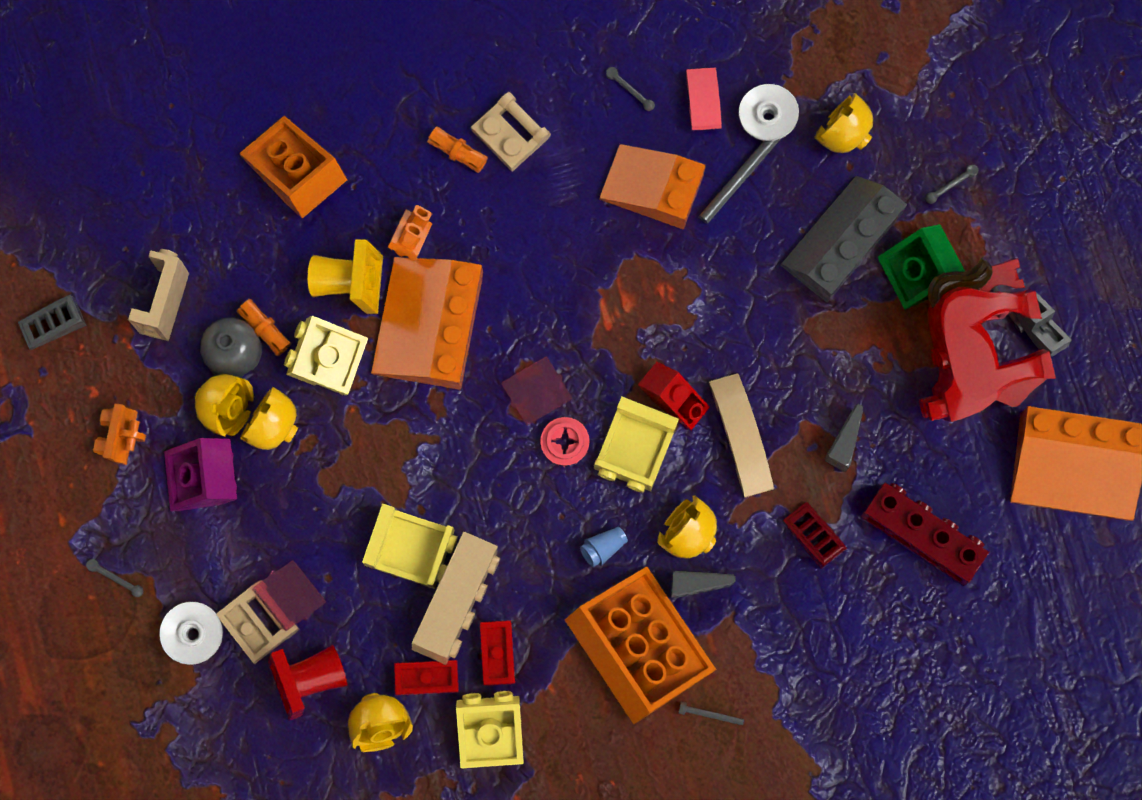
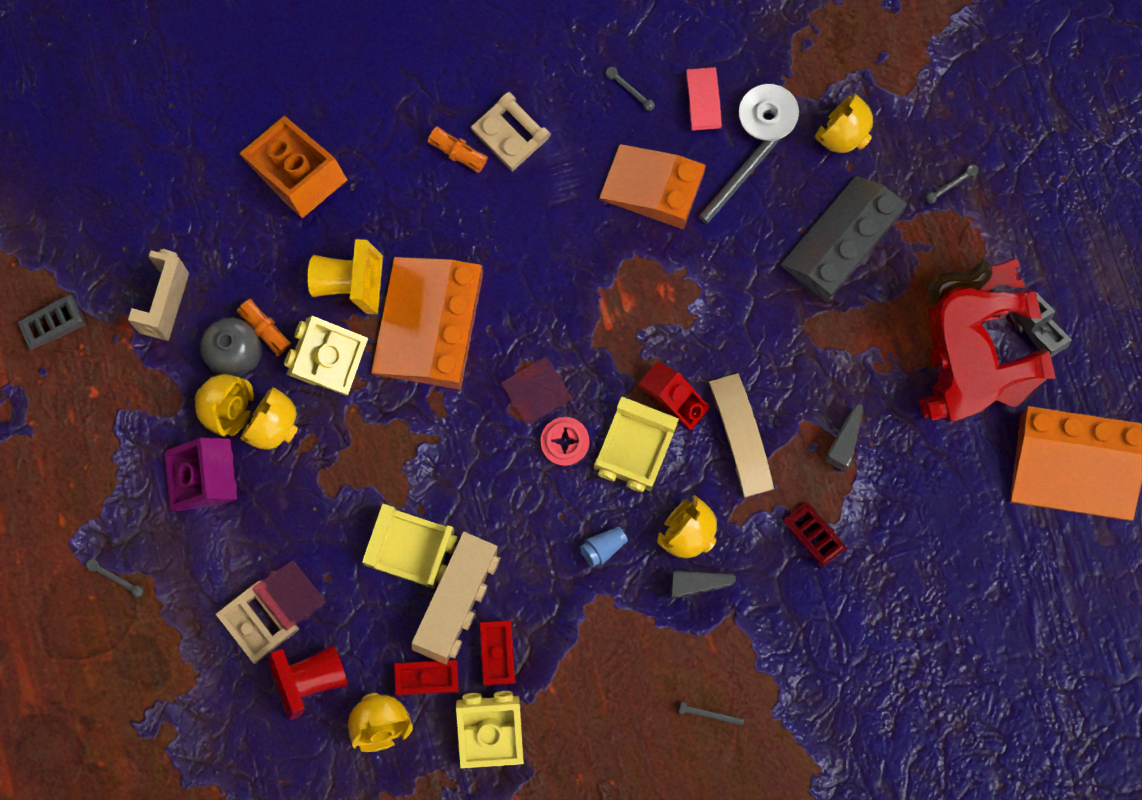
orange hips [93,404,146,465] -> none
white dish [160,602,223,665] -> none
orange hips [388,205,432,261] -> none
orange slope [565,566,716,724] -> none
dark red brick [861,482,989,586] -> none
green slope [877,224,965,310] -> none

